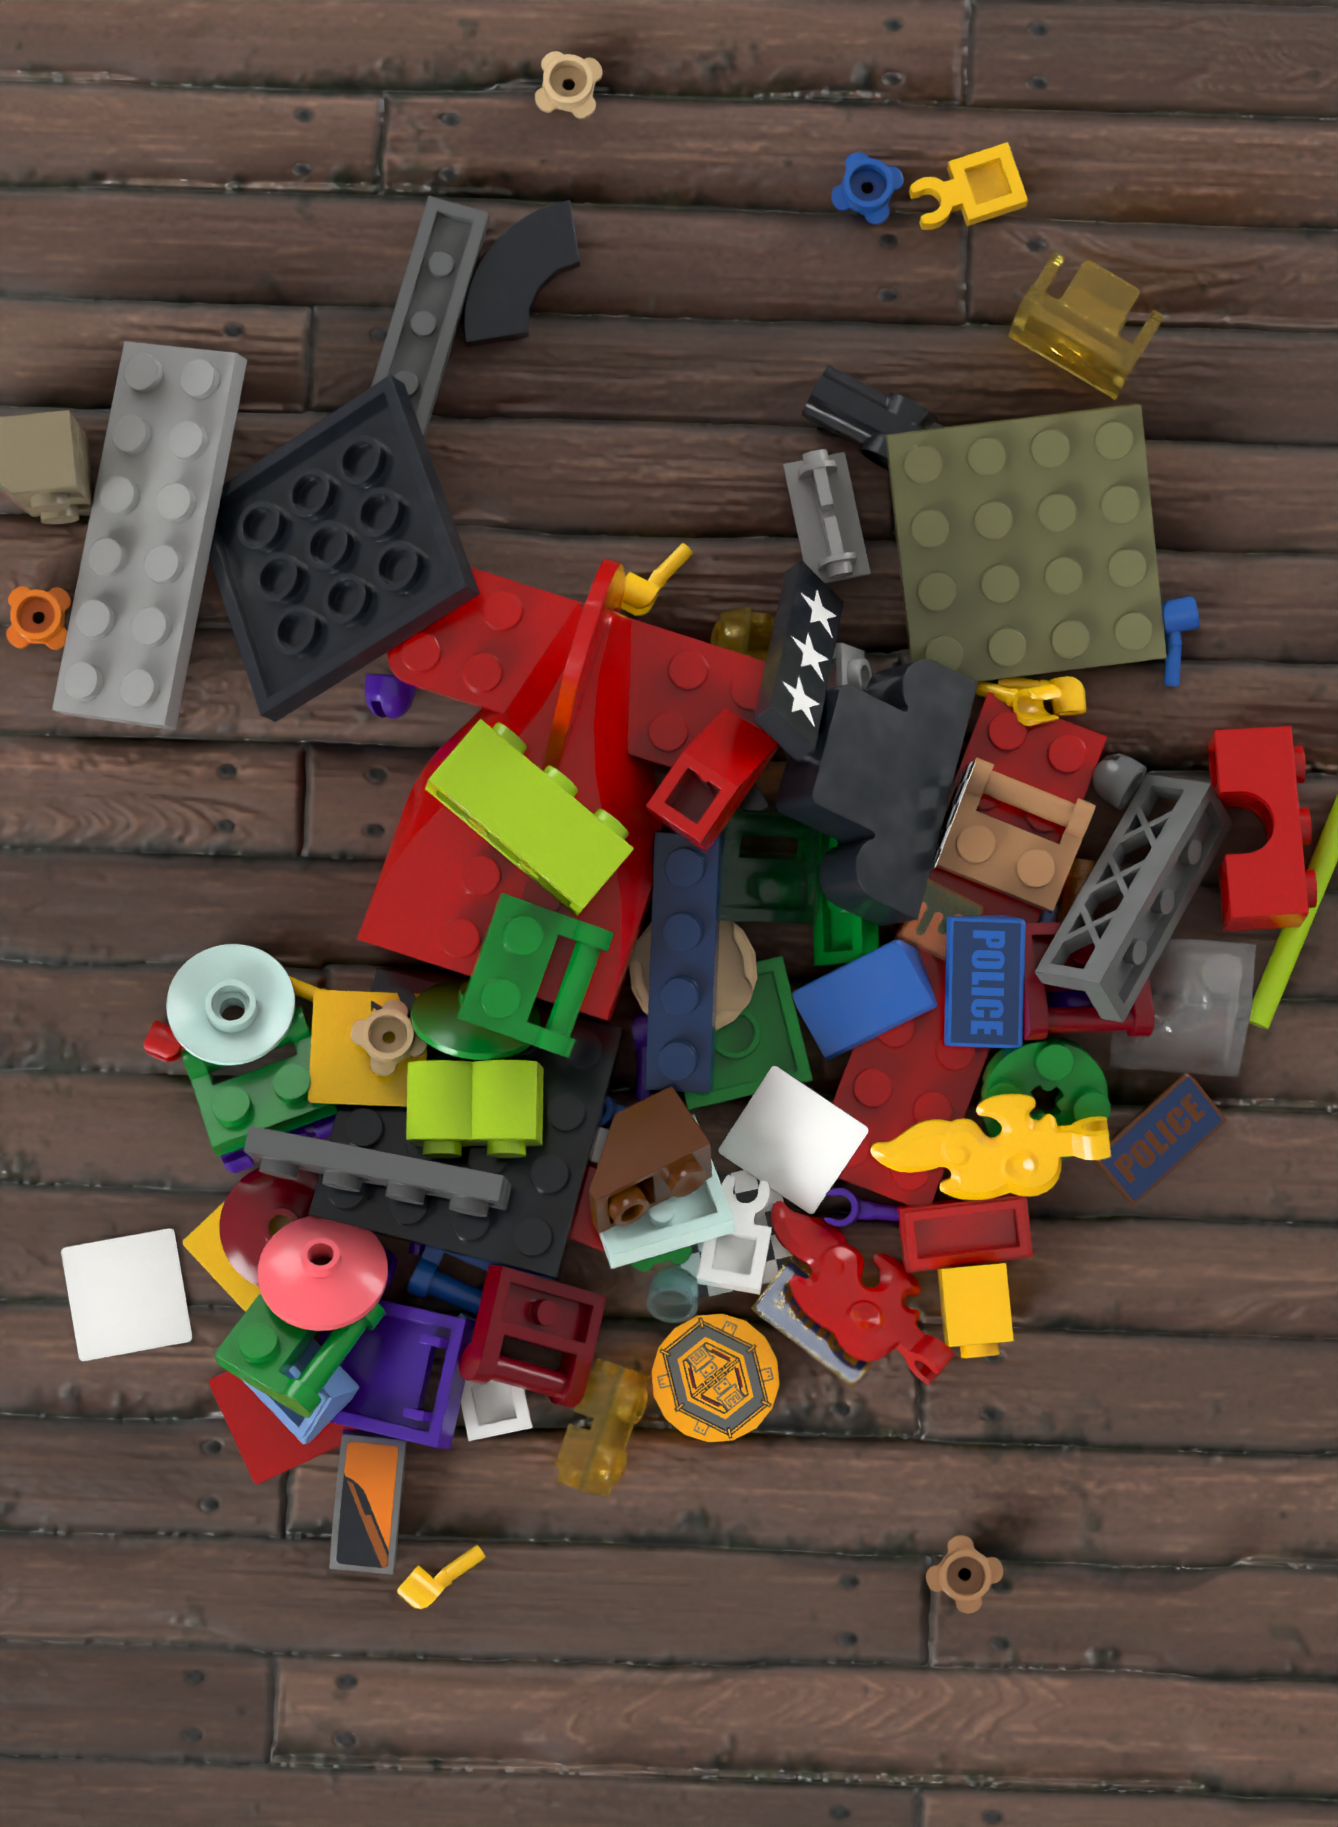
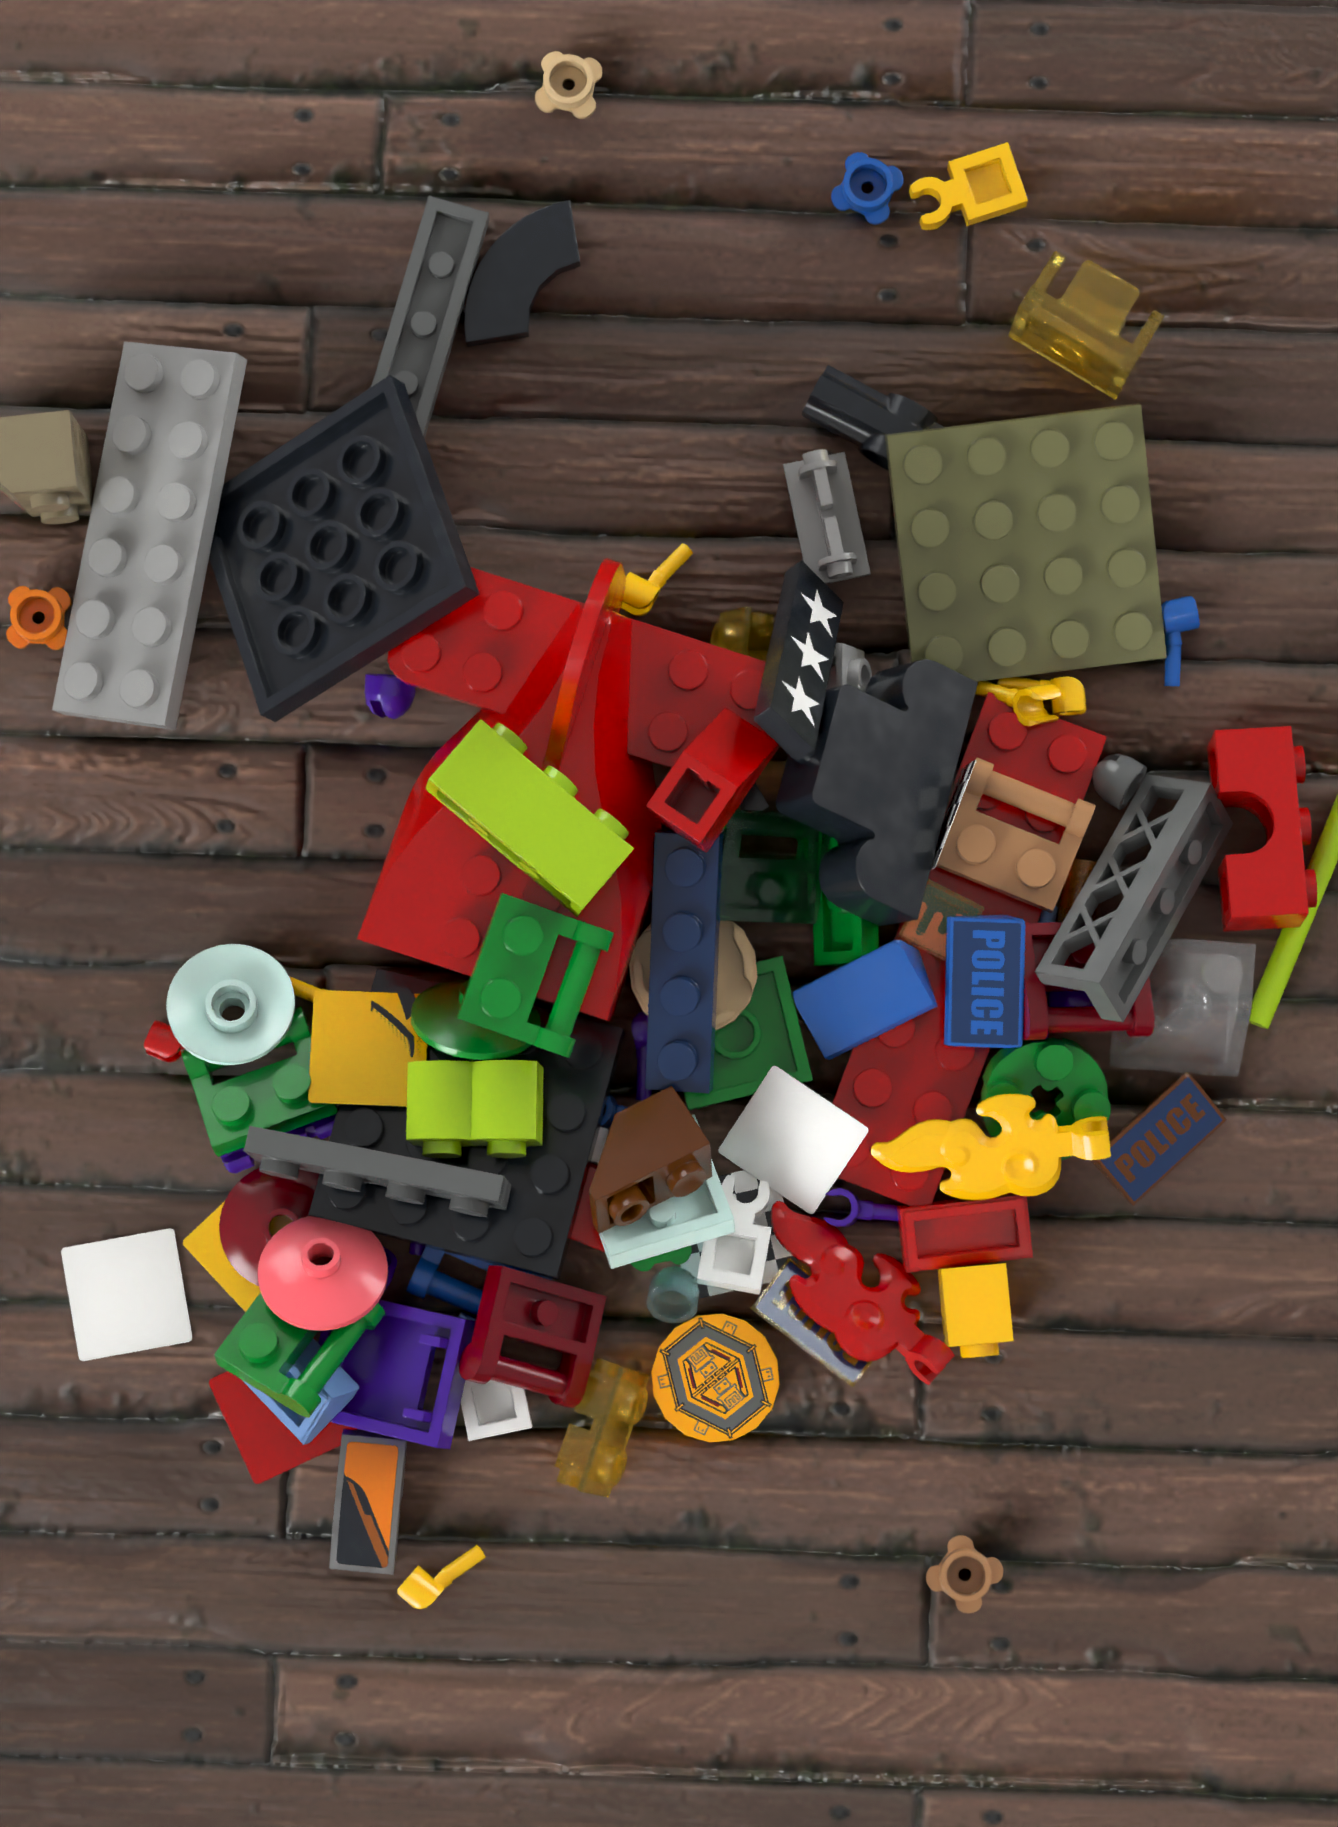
tan plate [351,1000,428,1076] -> none

